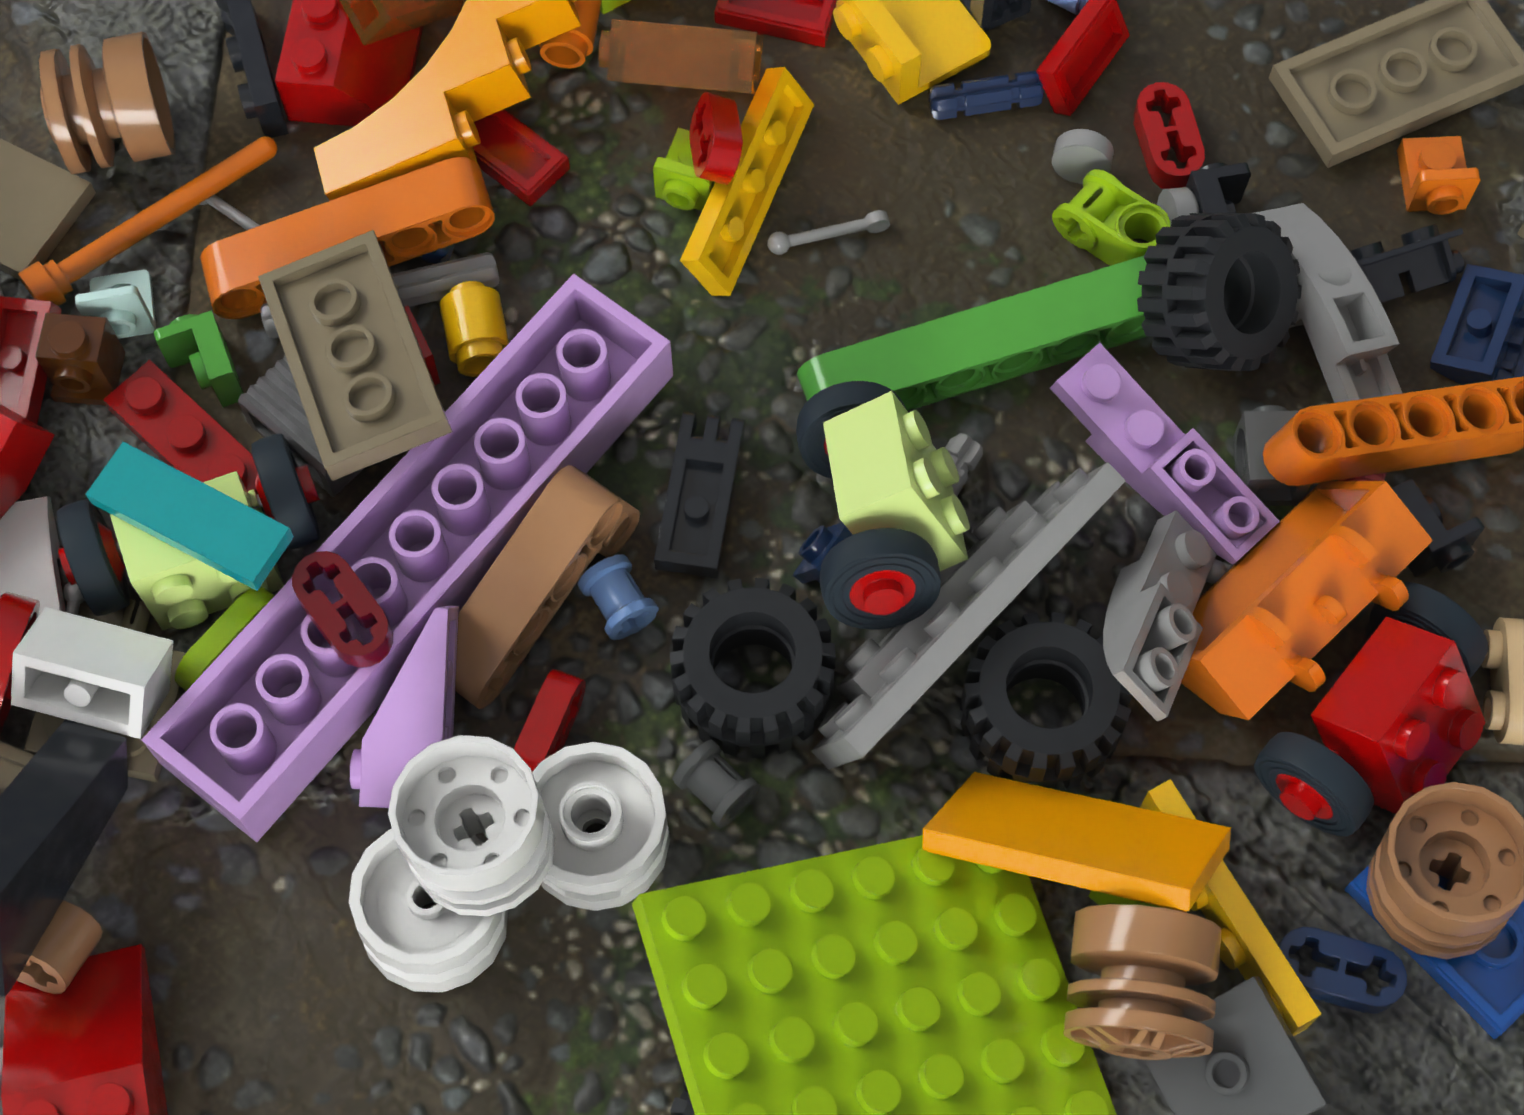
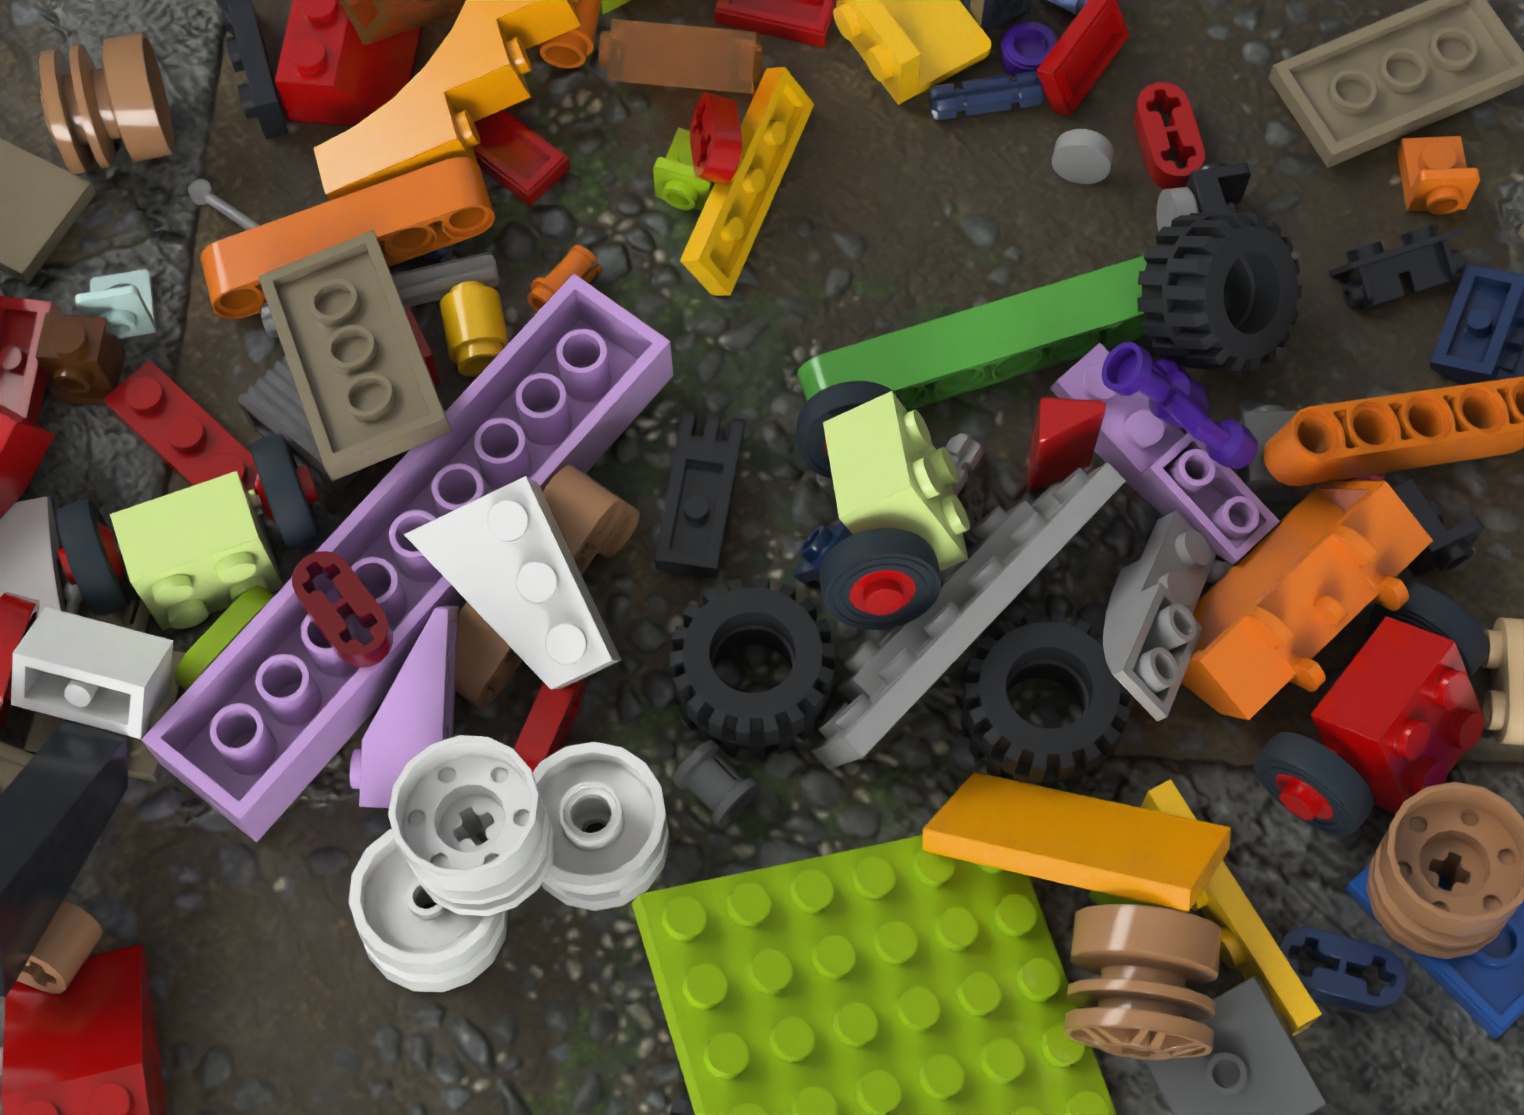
orange piece [17,136,278,307] -> none
teal tile [85,442,294,591] -> none
bright green bracket [154,310,244,407] -> none
medium blue bush [578,554,659,640] -> none
light grey hinge [767,210,890,255] -> none
lime piece [1052,169,1171,266] -> none
light grey slope [1255,203,1402,403] -> none
none -> white wedge [404,476,621,690]
none -> orange pin [527,245,602,313]
none -> dark purple tile [1000,21,1058,78]
none -> red slope [1027,397,1106,493]
none -> dark purple piece [1101,342,1258,469]

